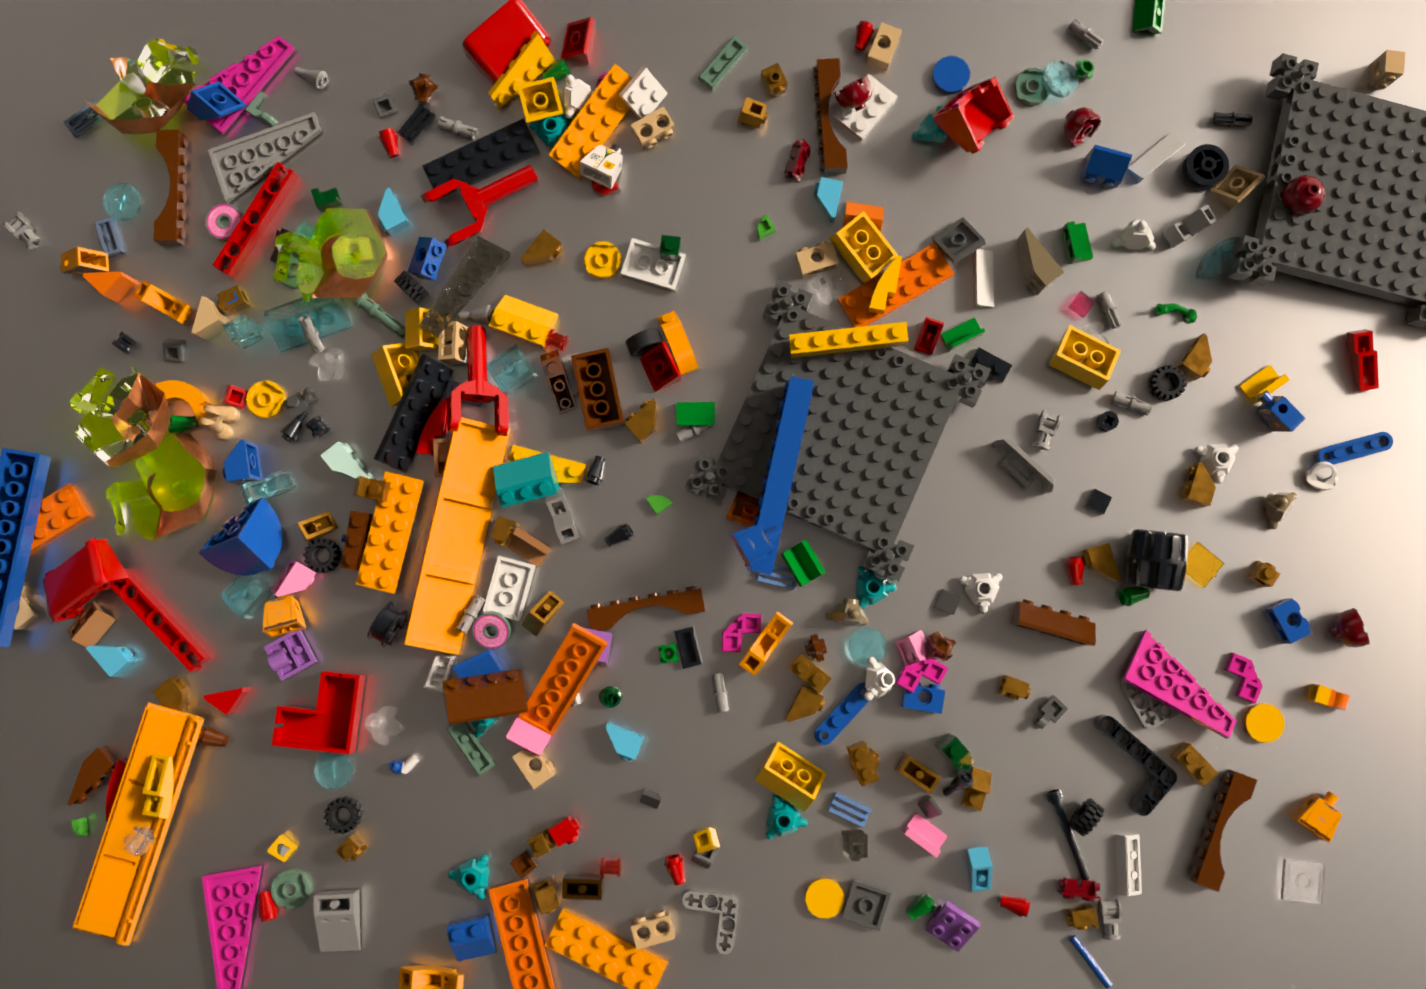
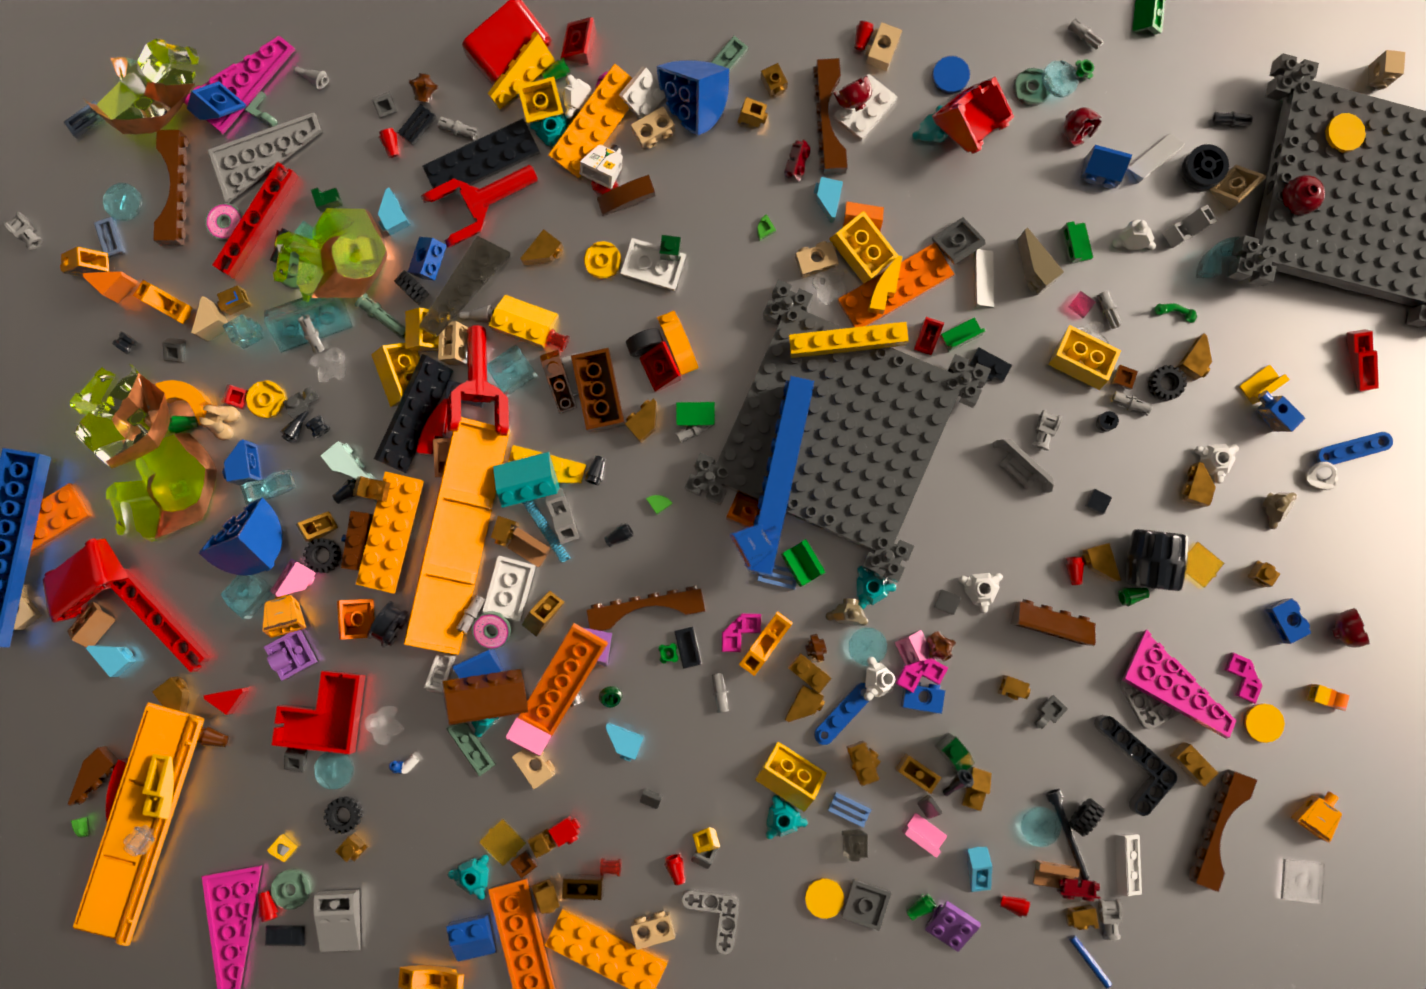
none -> black tile [265,925,305,946]
none -> dark grey slope [284,747,308,772]
none -> black cone [332,478,356,504]
none -> orange slope [337,599,375,640]
none -> clear yellow piece [480,819,526,866]
none -> medium azure piece [522,500,570,562]
none -> reddish brown slope [597,174,655,216]
none -> blue brick [657,60,729,135]
none -> clear light blue tile [1021,806,1061,847]
none -> medium nougat panel [1033,860,1080,889]
none -> reddish brown plate [1112,365,1138,390]
none -> yellow tile [1325,113,1366,153]

